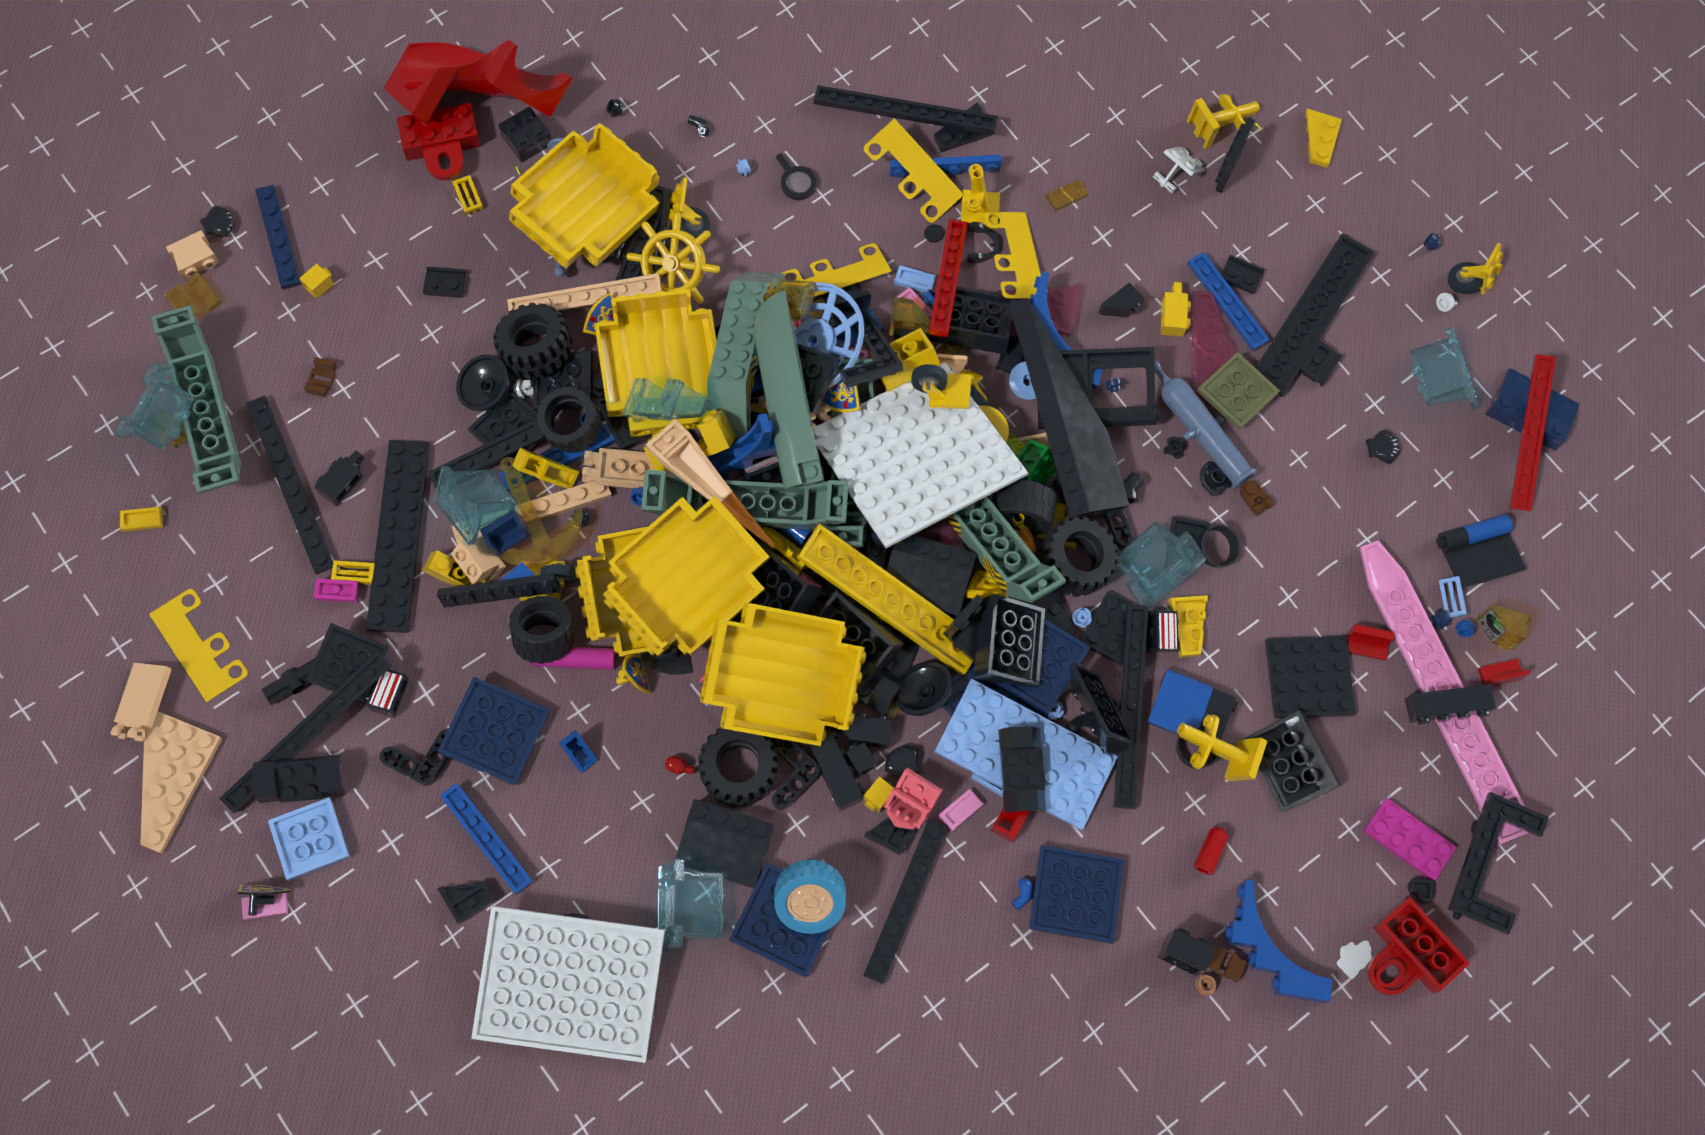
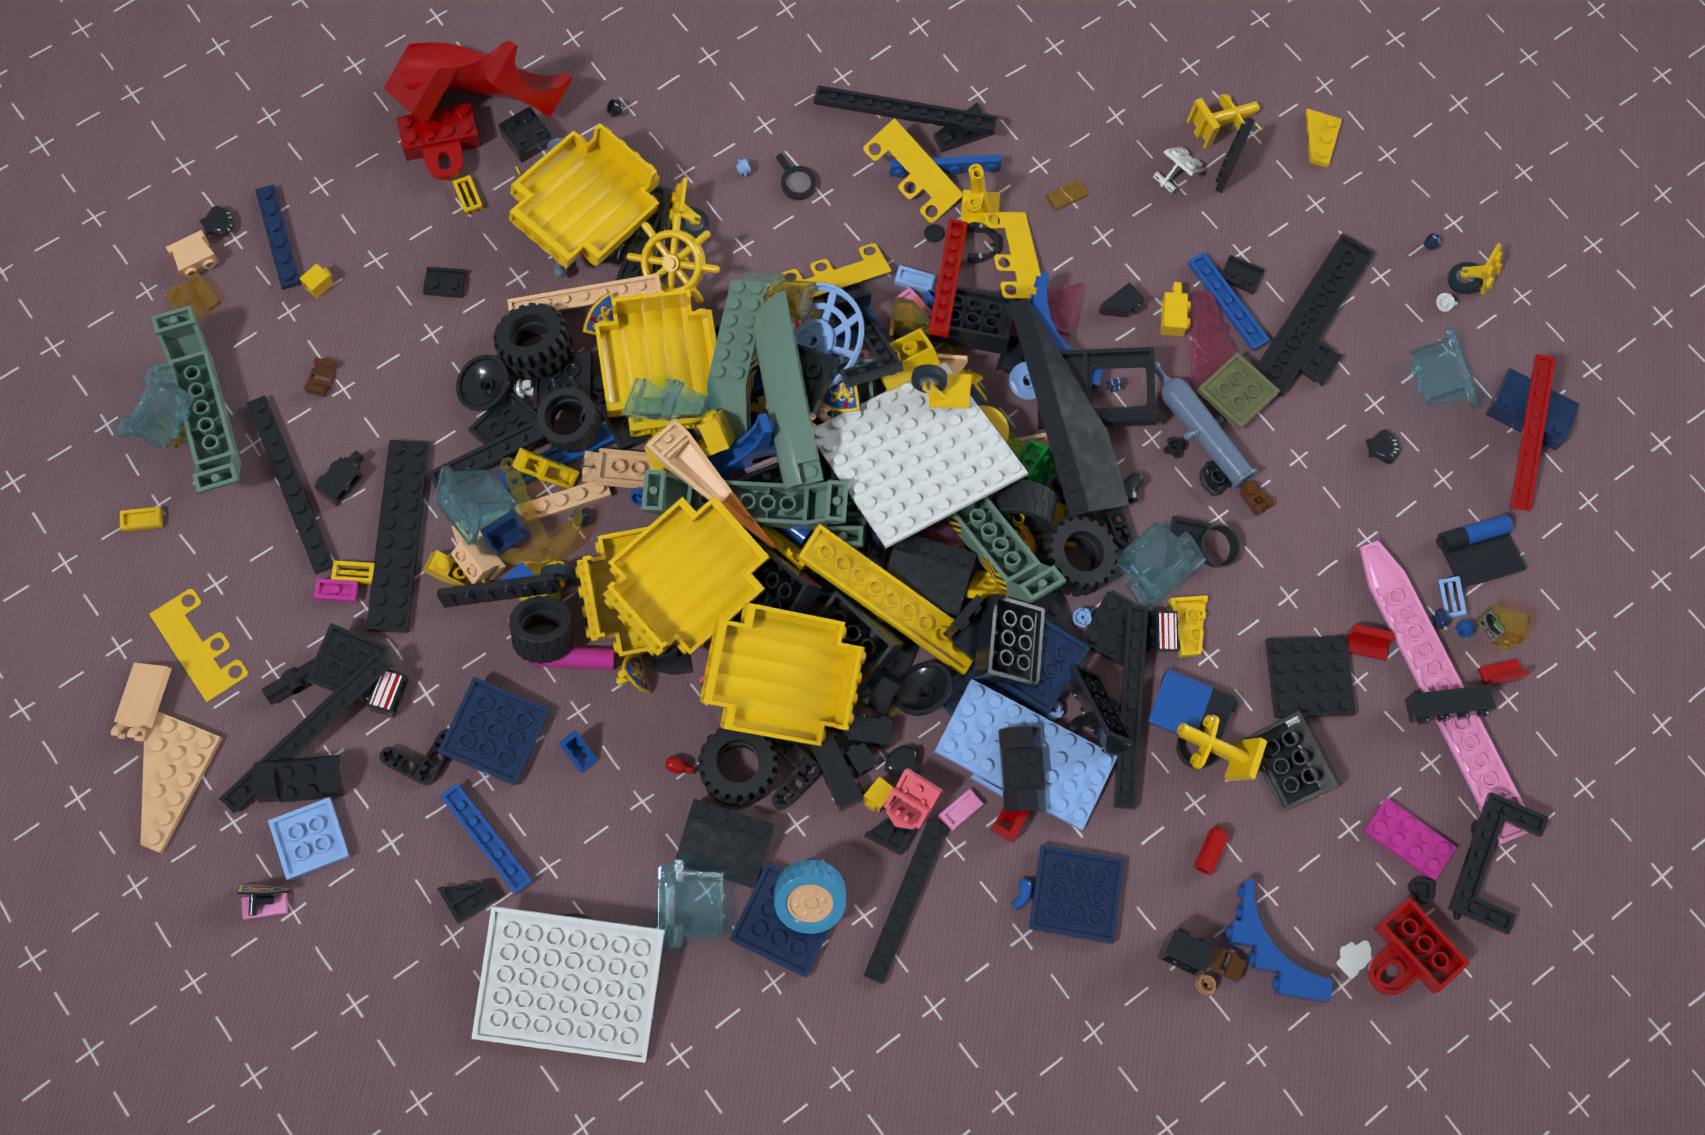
black arm [687,115,710,137] -> none

